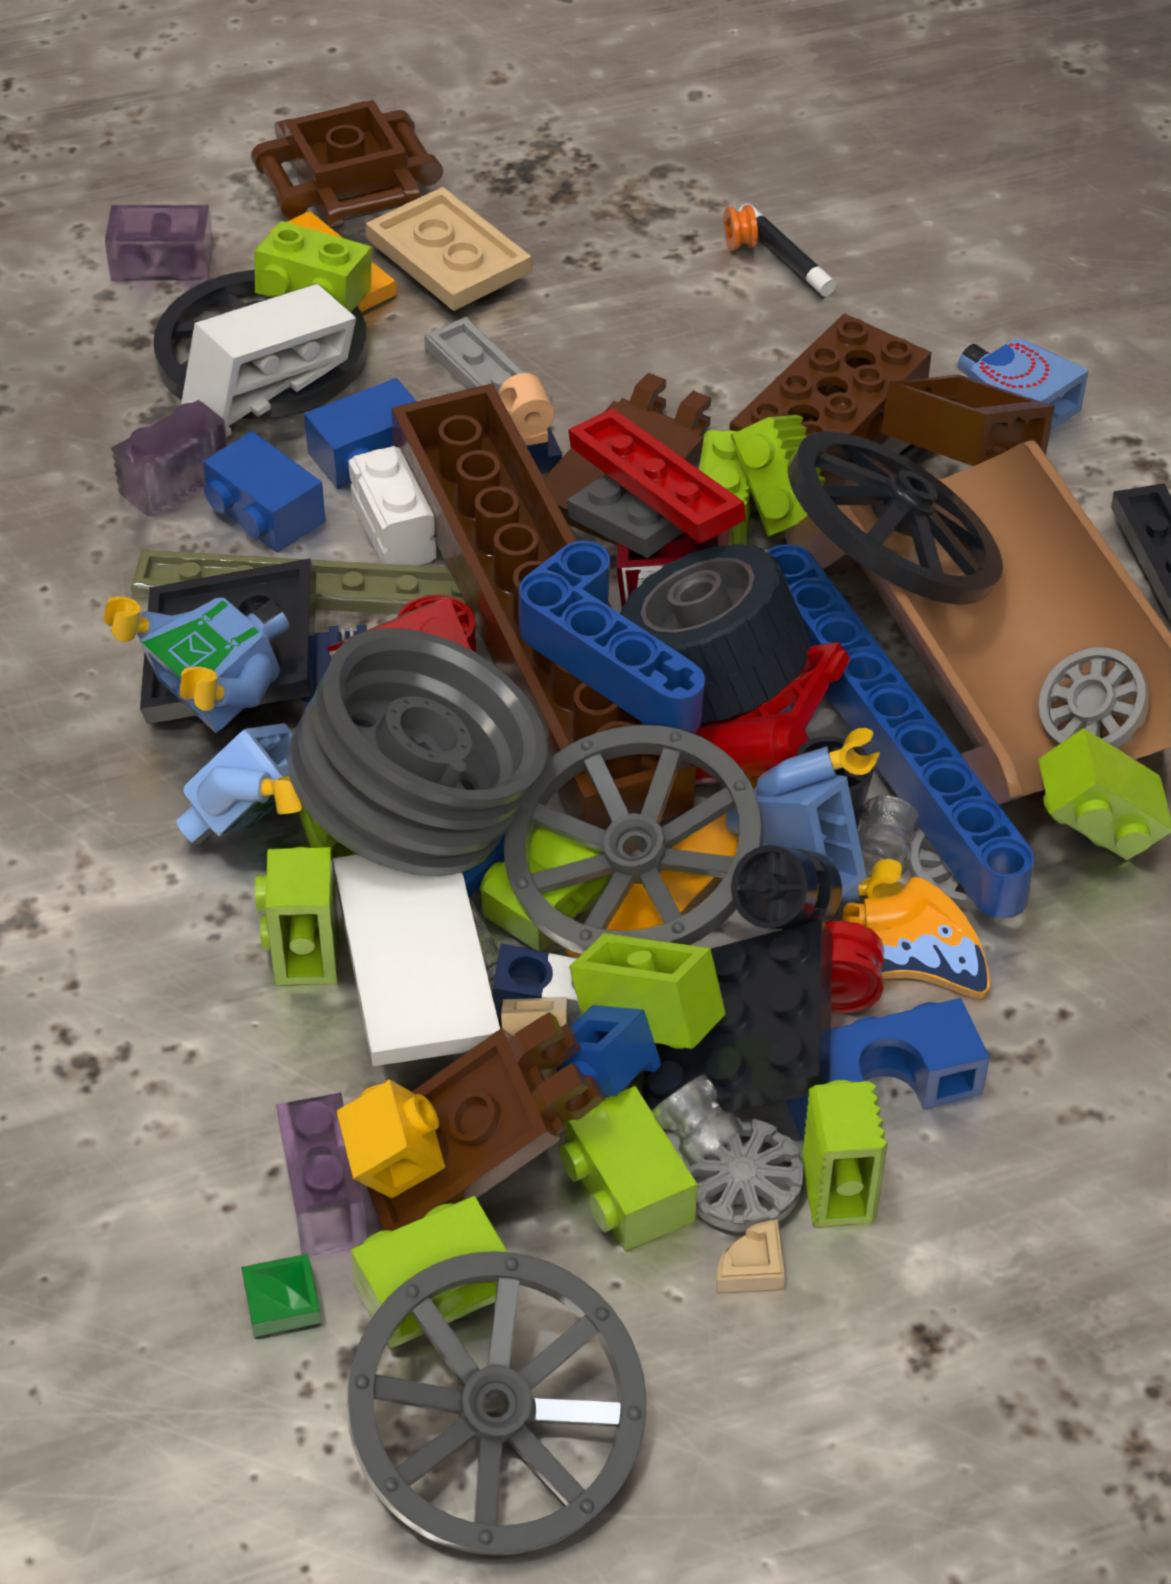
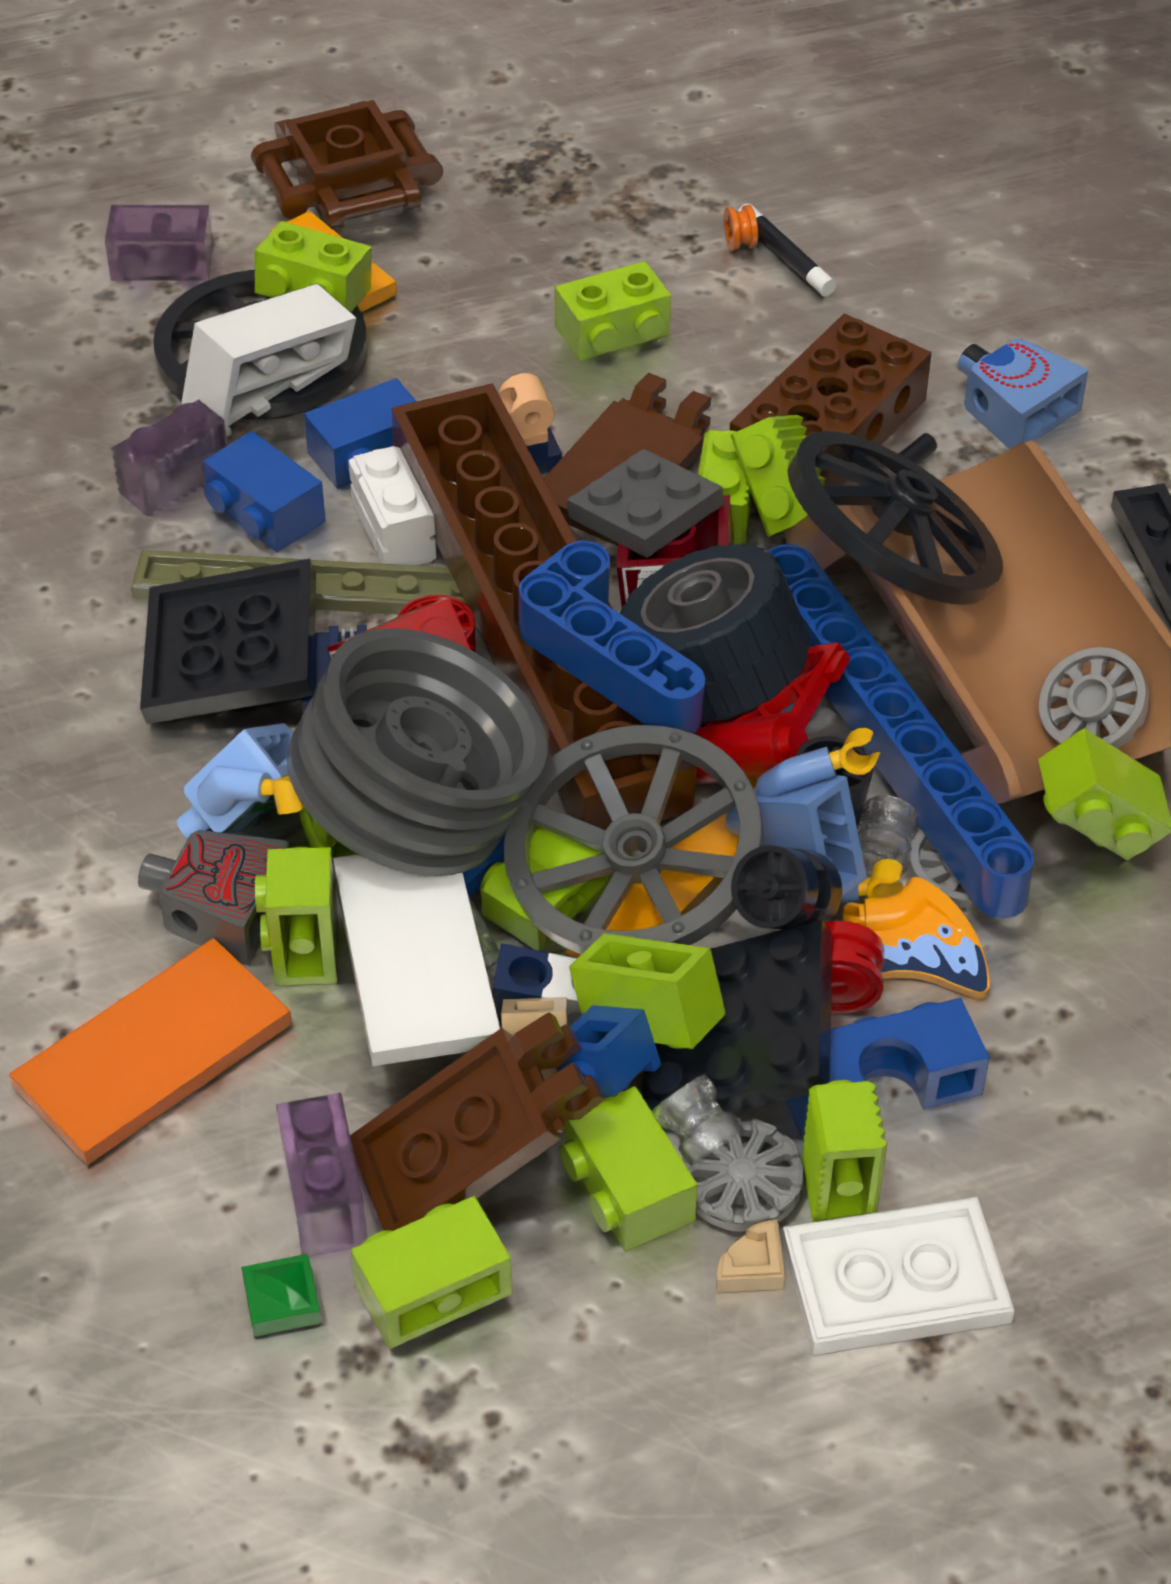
torso [103,596,290,733] -> none
yellow brick [336,1079,445,1199] -> none
dark grey wheel [346,1251,646,1556] -> none
tan plate [365,187,532,311] -> none
light grey tile [424,317,552,403] -> none
red plate [568,408,746,544] -> none
reddish brown window [881,374,1055,466] -> none
none -> orange tile [9,938,292,1166]
none -> dark grey torso [138,830,290,966]
none -> lime brick [554,261,671,361]
none -> white tile [782,1197,1014,1355]

